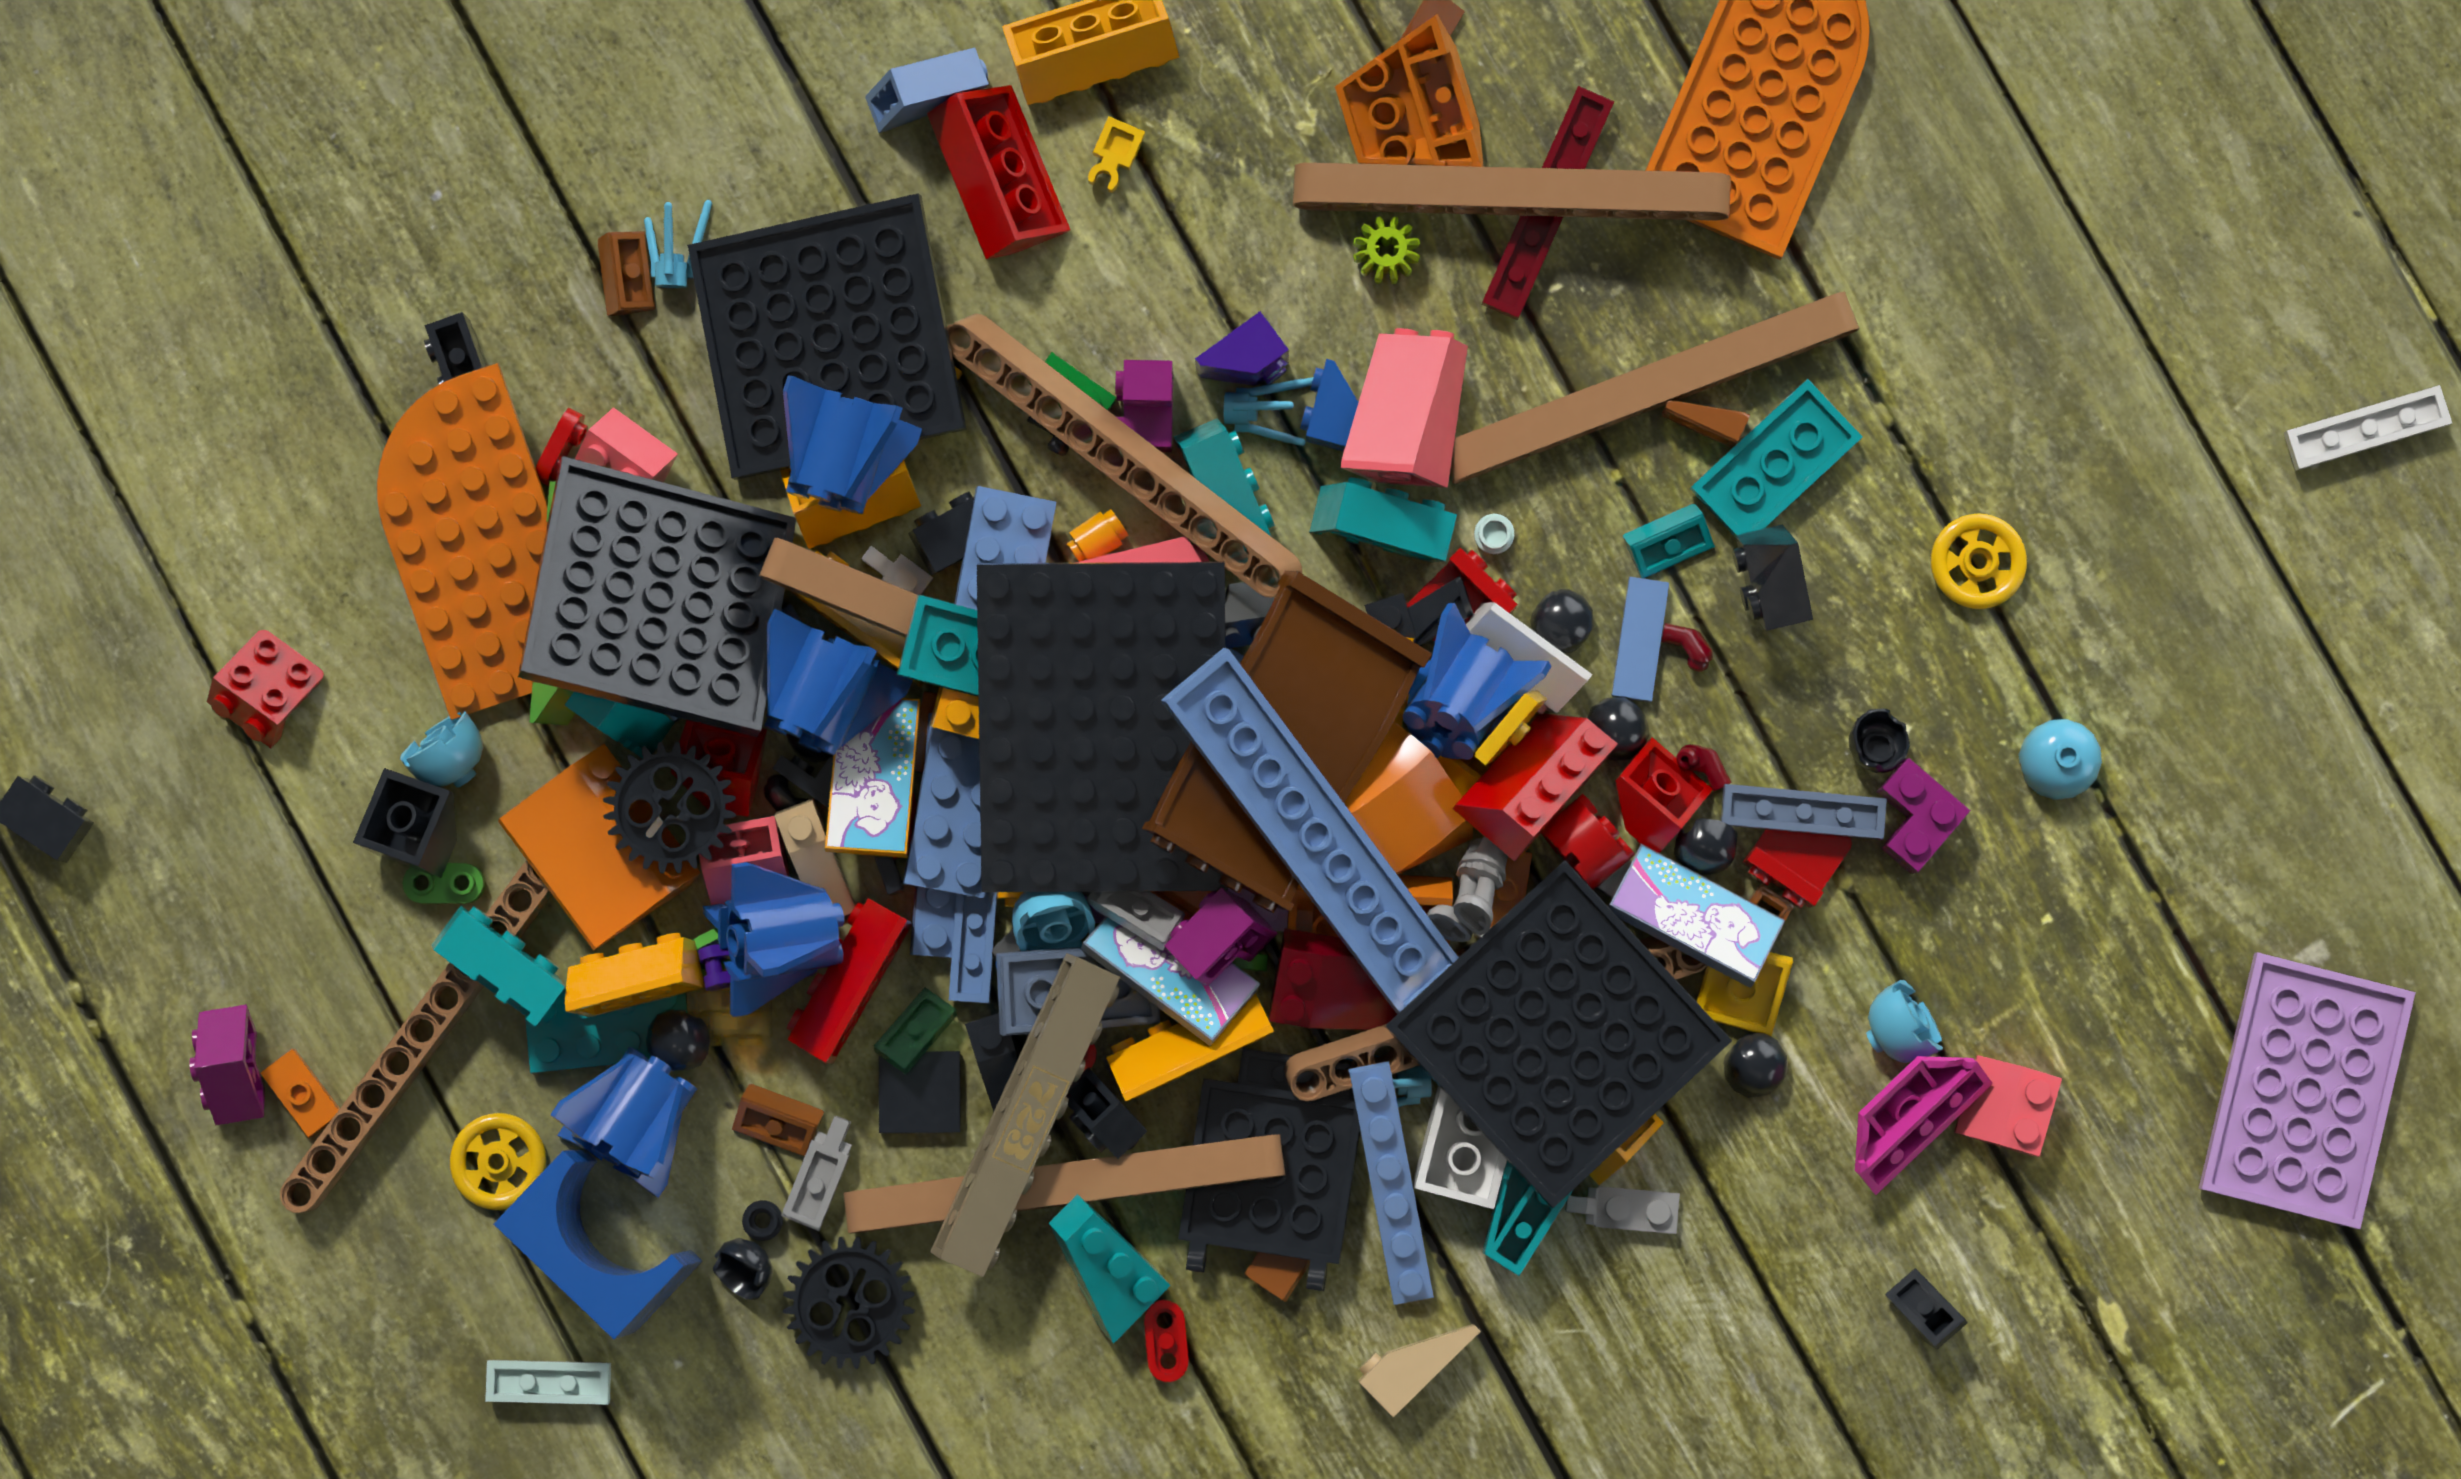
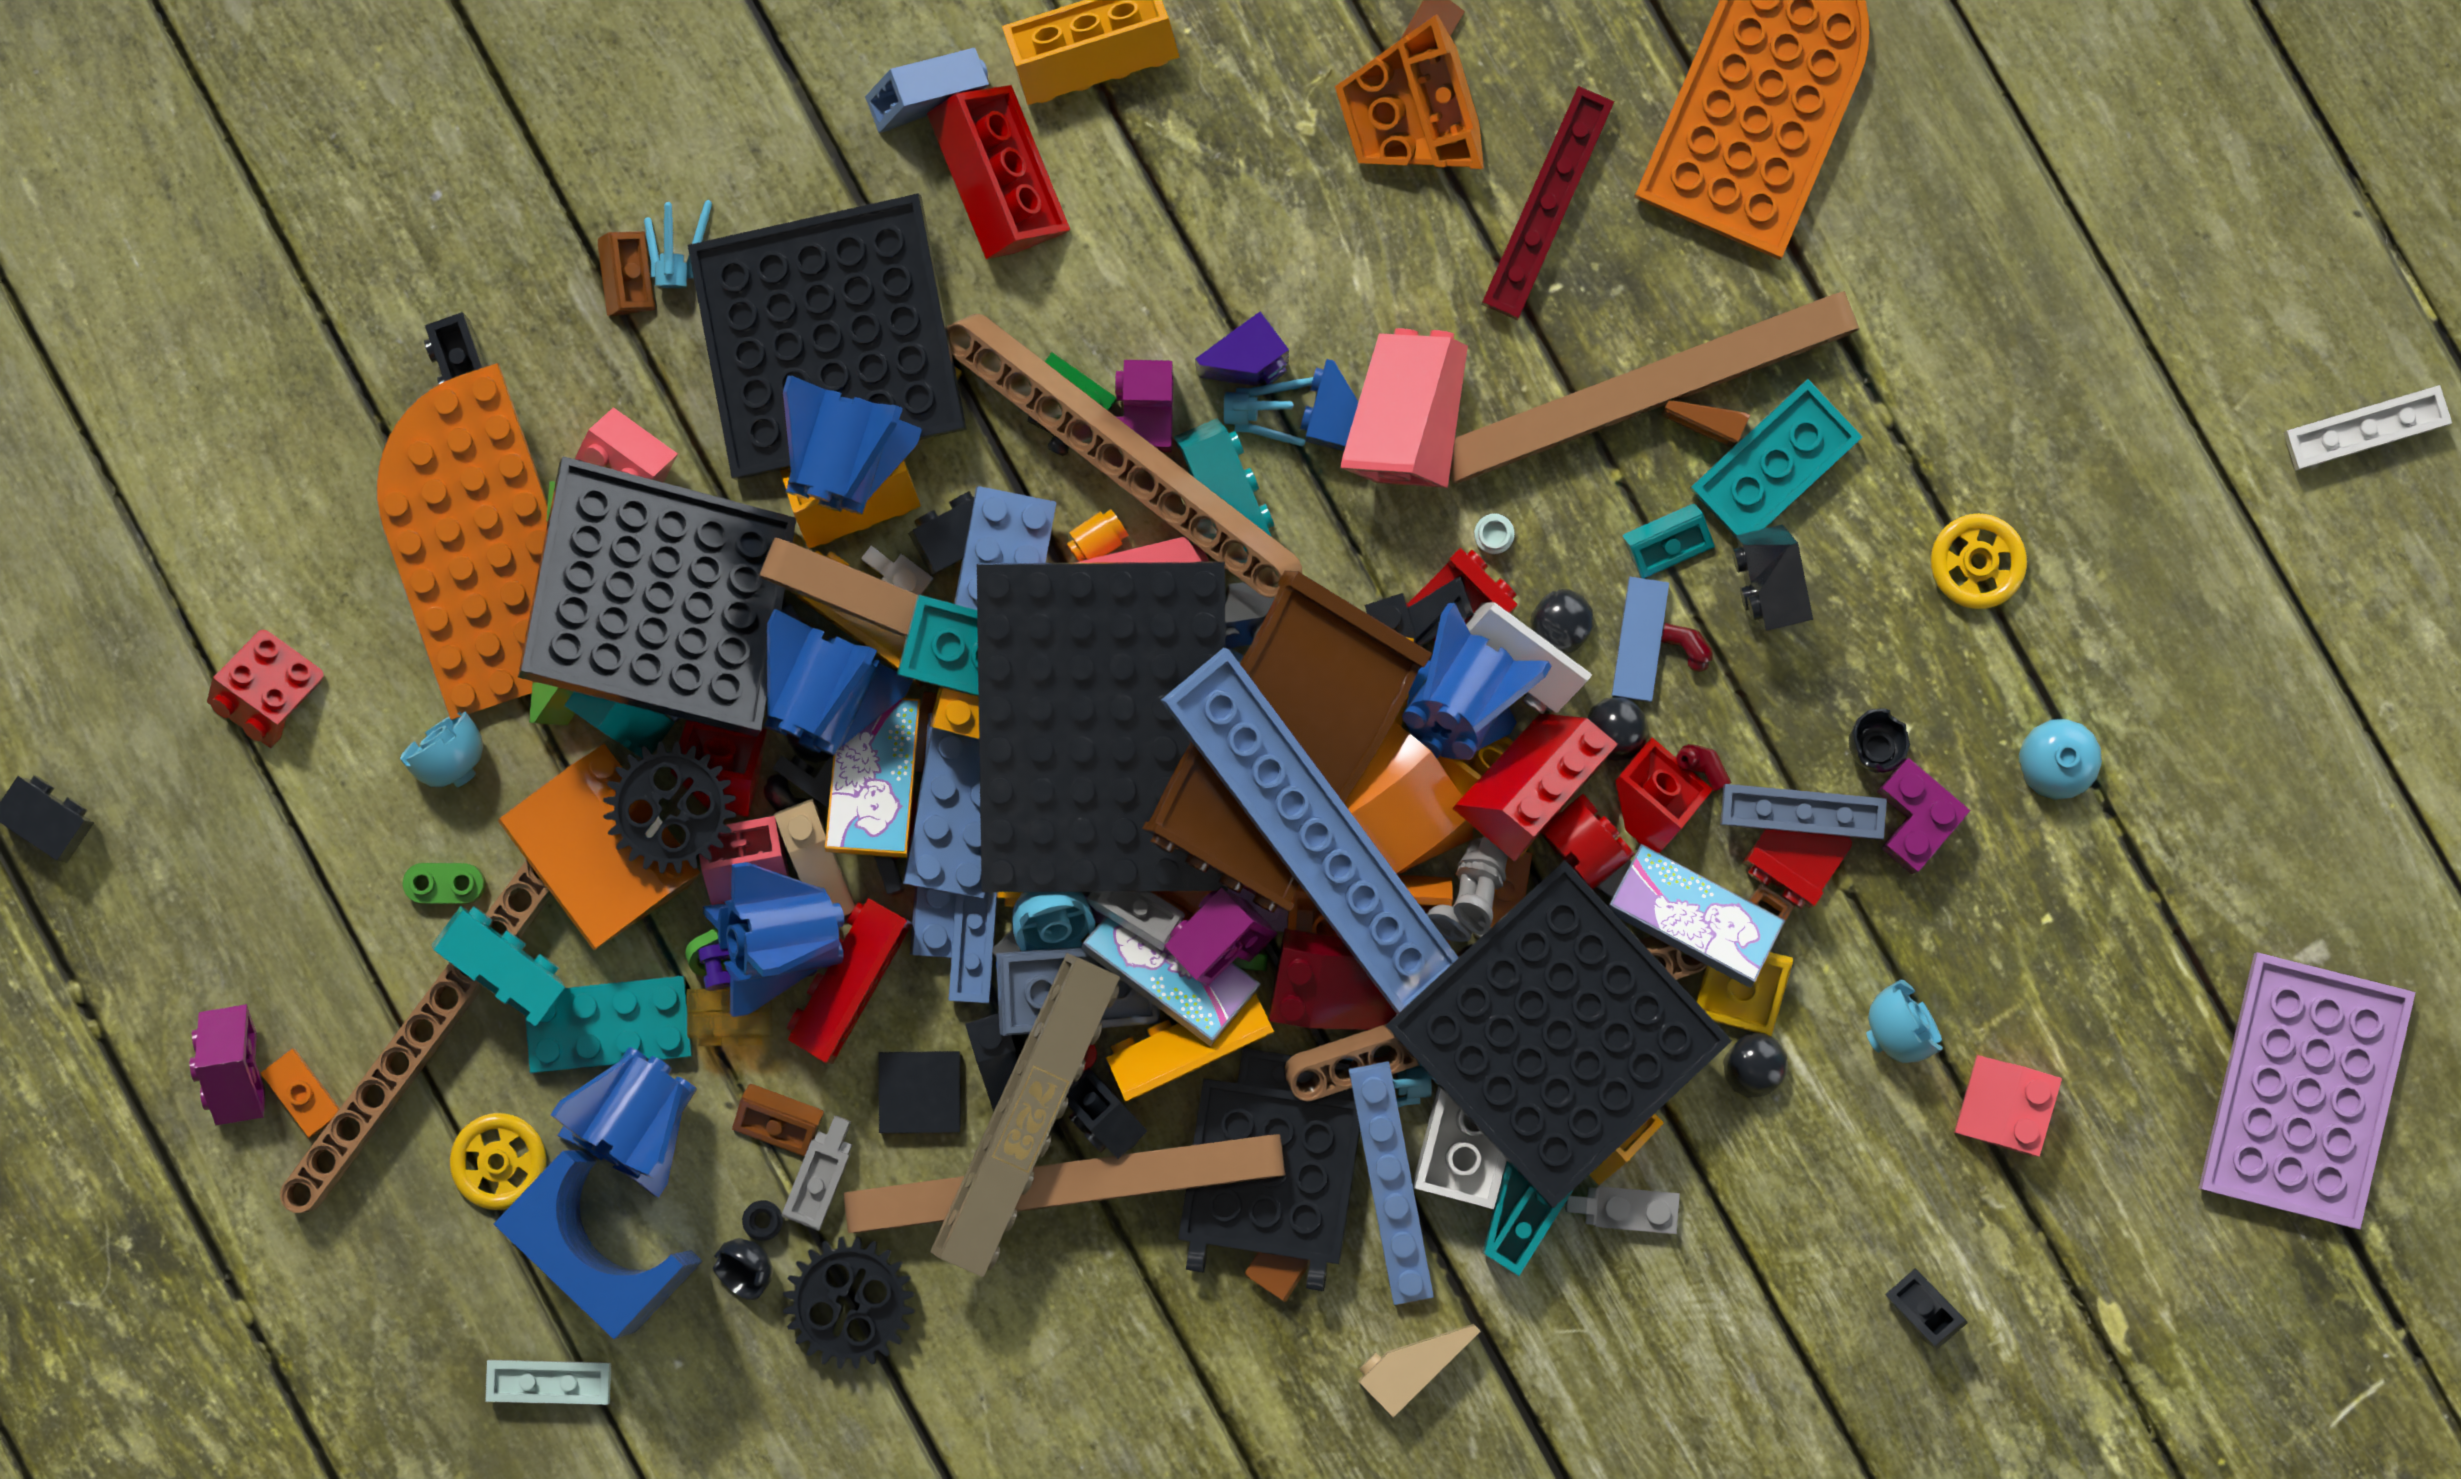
black slope [353,768,457,878] -> none
red plate [535,408,588,486] -> none
light orange slope [564,933,705,1017] -> none
black hair [645,1009,710,1071] -> none
clear green plate [873,987,957,1075] -> none
teal wedge [1049,1194,1171,1344] -> none
yellow plate [1088,116,1145,193] -> none
red plate [1144,1300,1189,1382] -> none
medium nougat beam [1293,163,1731,220] -> none
teal wedge [1309,477,1457,563] -> none
lime gear [1353,216,1420,284] -> none
yellow plate [1475,690,1547,765] -> none
black hair [1674,818,1738,875] -> none
dark pink wedge [1855,1056,1993,1195] -> none

